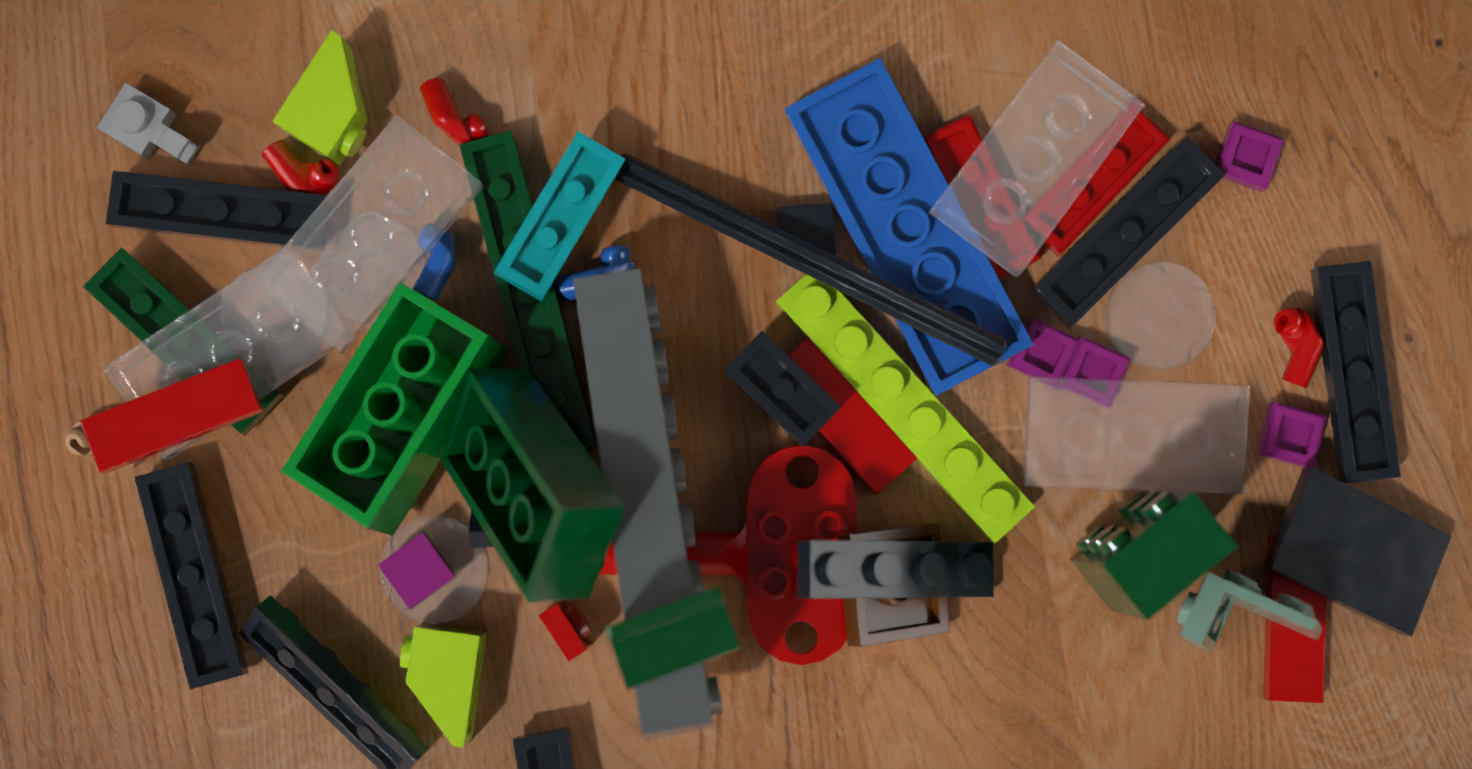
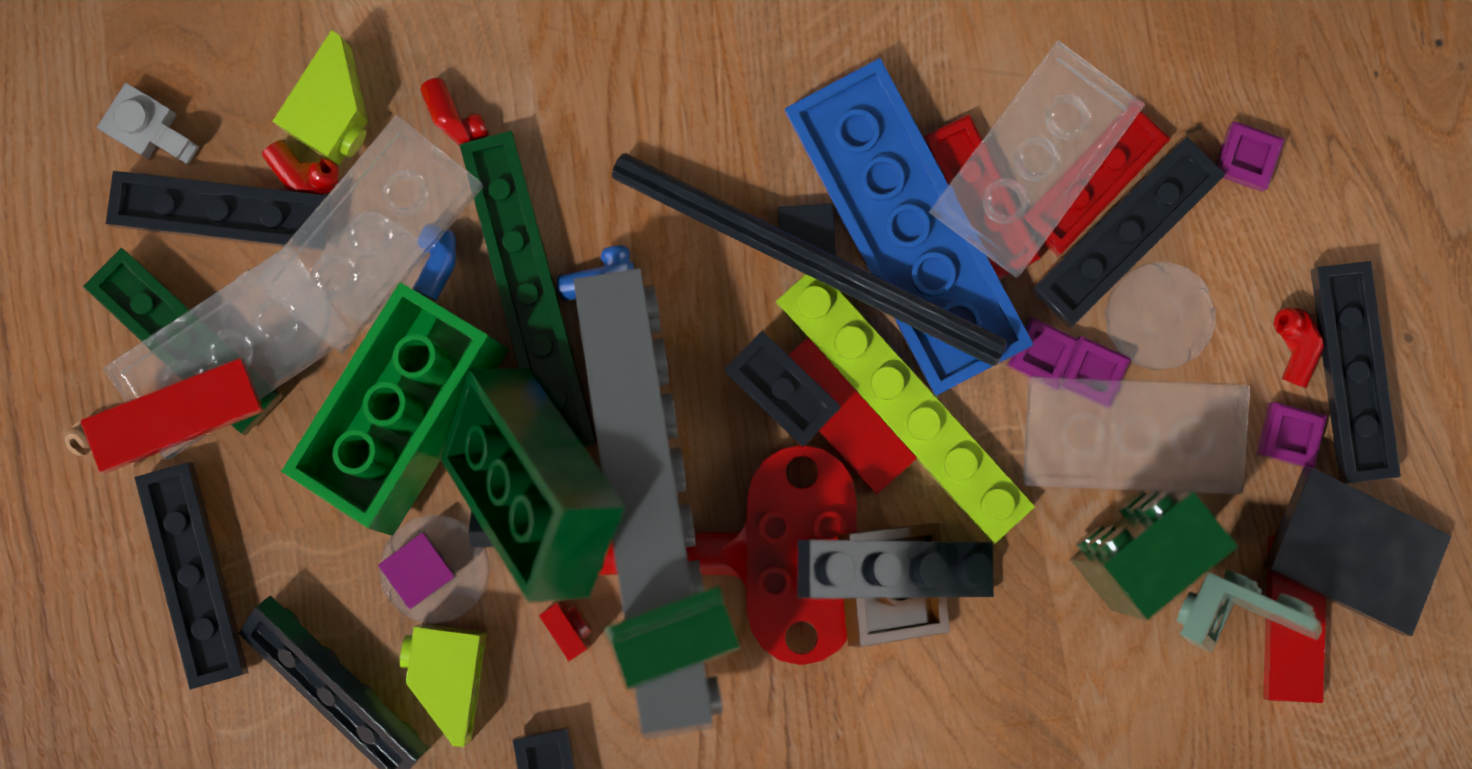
teal plate [494,131,625,302] -> none

